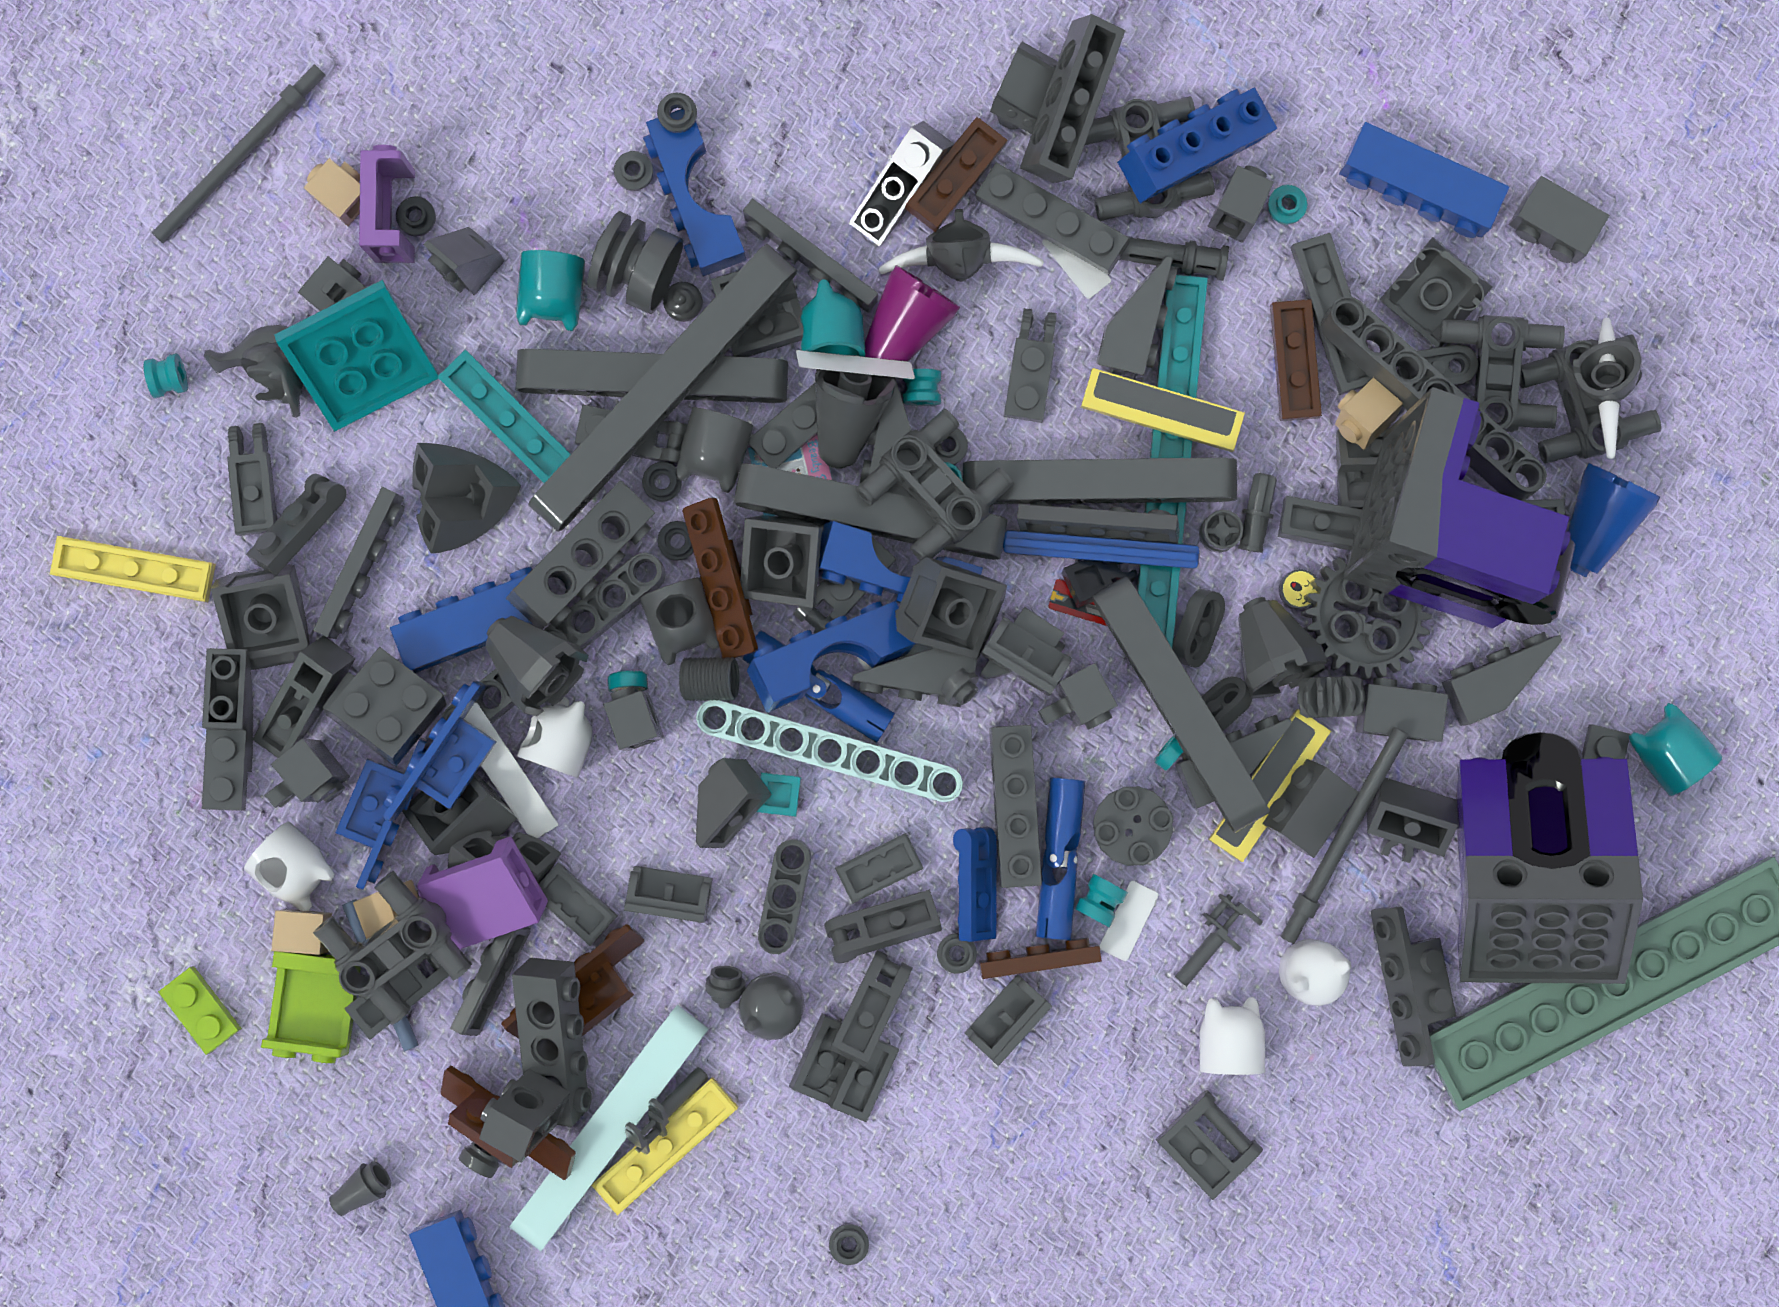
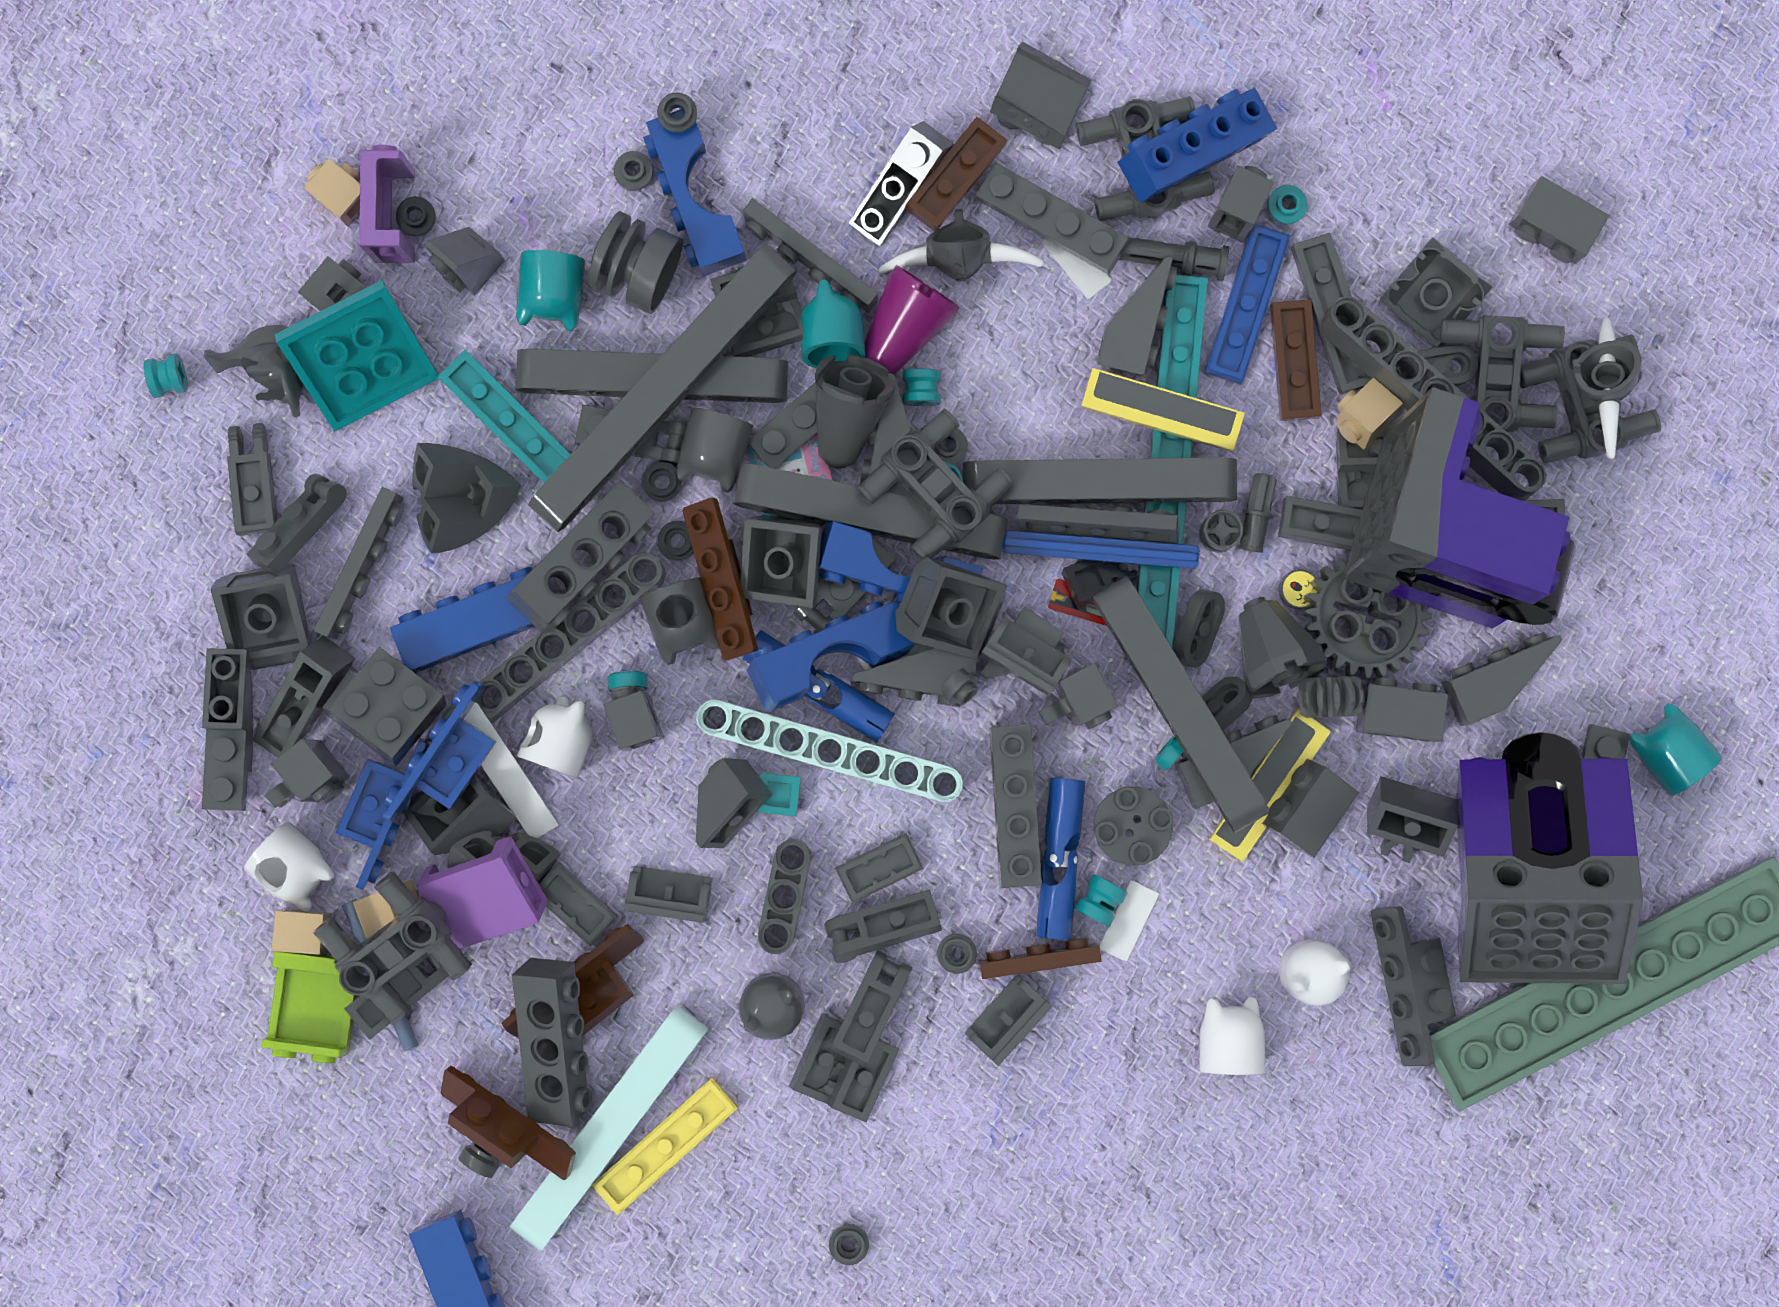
light yellow tile [50,536,216,603] -> none
dark grey bar [151,64,326,244] -> none
lime plate [158,966,242,1055] -> none
dark grey cone [329,1161,391,1216] -> none
dark grey plate [450,927,531,1036] -> none
dark grey brick [479,1069,570,1163] -> none
dark grey cone [485,616,589,716] -> none
dark grey piece [625,1067,708,1154] -> none
dark grey plate [663,282,703,322] -> none
dark grey piece [679,657,740,701] -> none
dark grey plate [705,966,746,1009] -> none
white sticker [796,350,915,379] -> none
blue plate [953,827,997,942] -> none
dark grey hinge [1004,308,1057,423] -> none
dark grey brick [1020,14,1126,183] -> none
dark grey plate [1155,1090,1263,1200] -> none
dark grey piece [1175,894,1263,987] -> none
dark grey bar [1281,727,1409,944] -> none
blue brick [1339,122,1510,238] -> none
blue cone [1561,463,1660,577] -> none
none -> blue tile [1204,224,1291,385]

